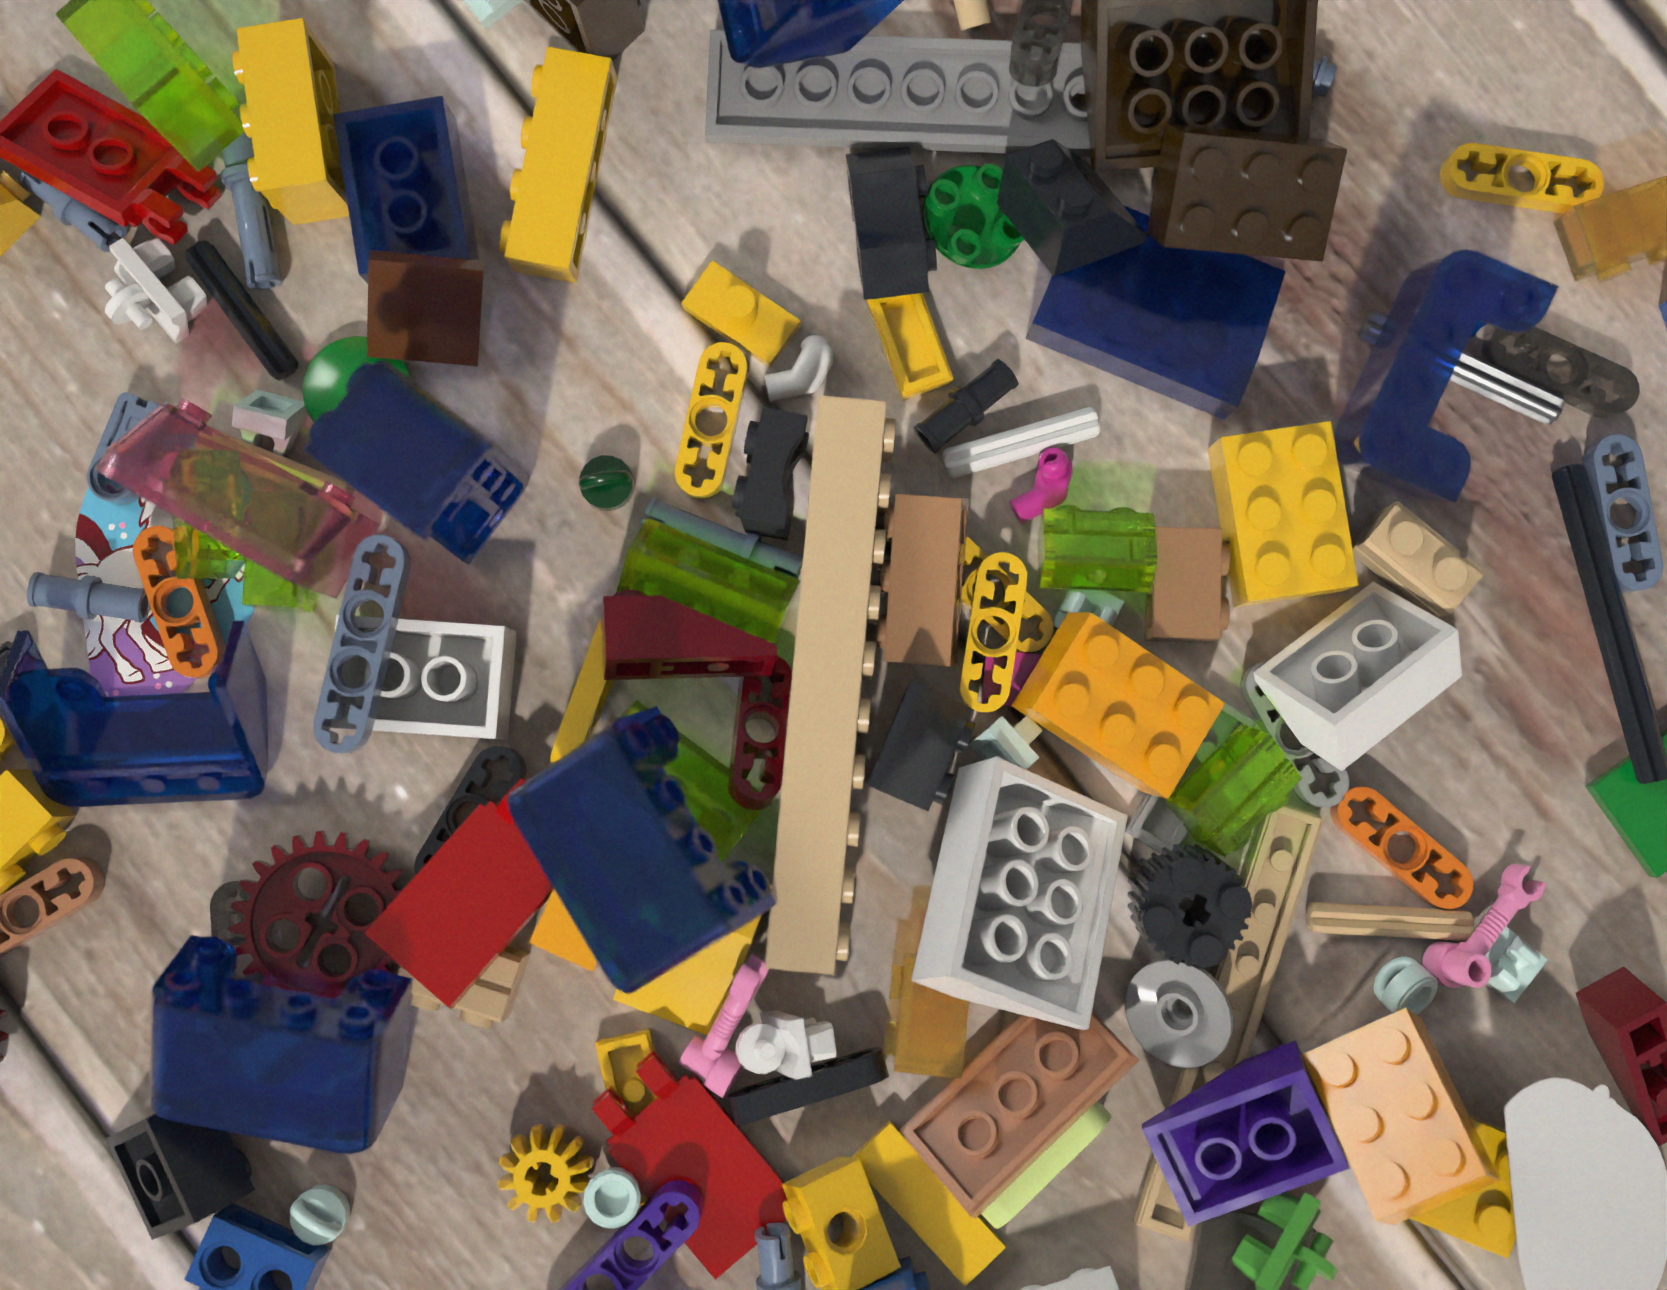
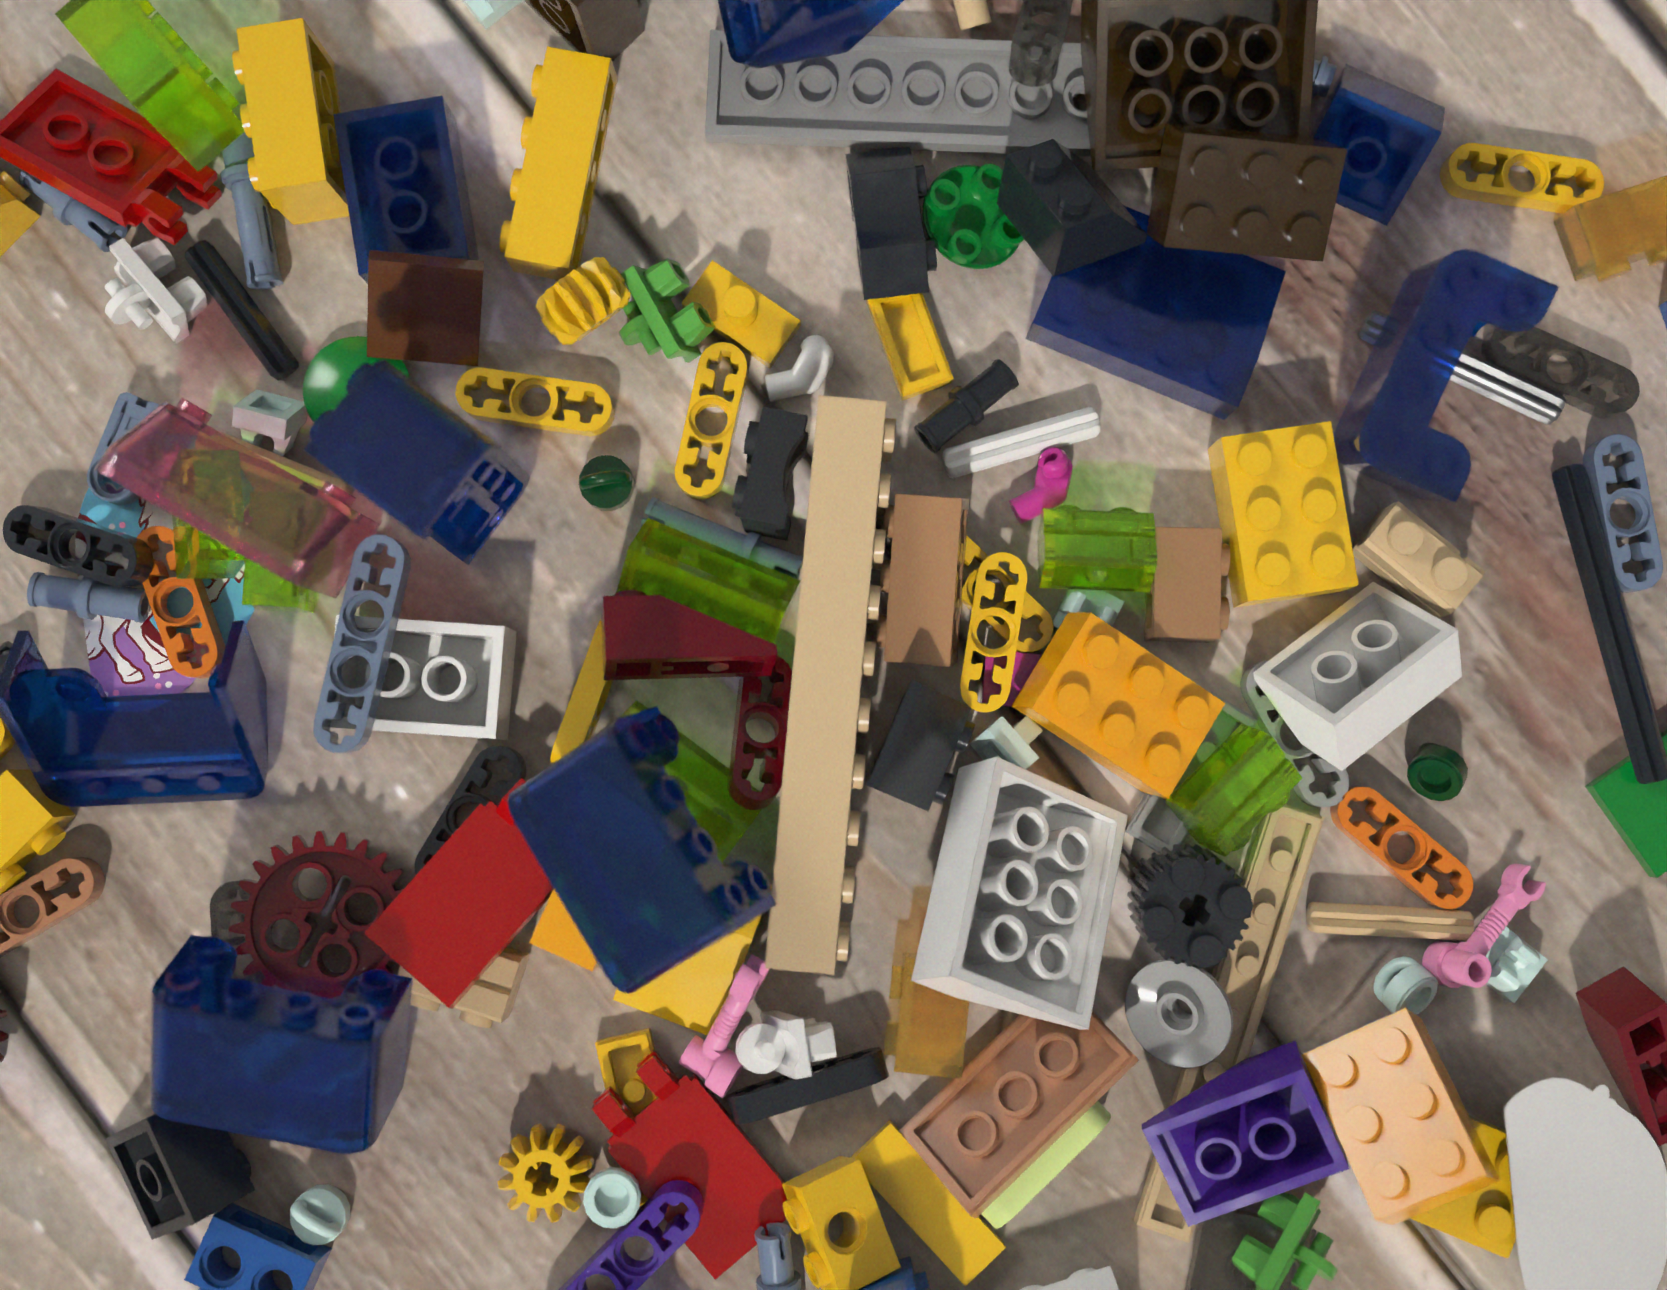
none -> black beam [3,505,153,587]
none -> yellow beam [455,367,615,436]
none -> yellow gear [535,257,631,345]
none -> bright green hips [619,258,715,363]
none -> clear blue slope [1309,64,1445,226]
none -> dark green tile [1407,742,1468,801]

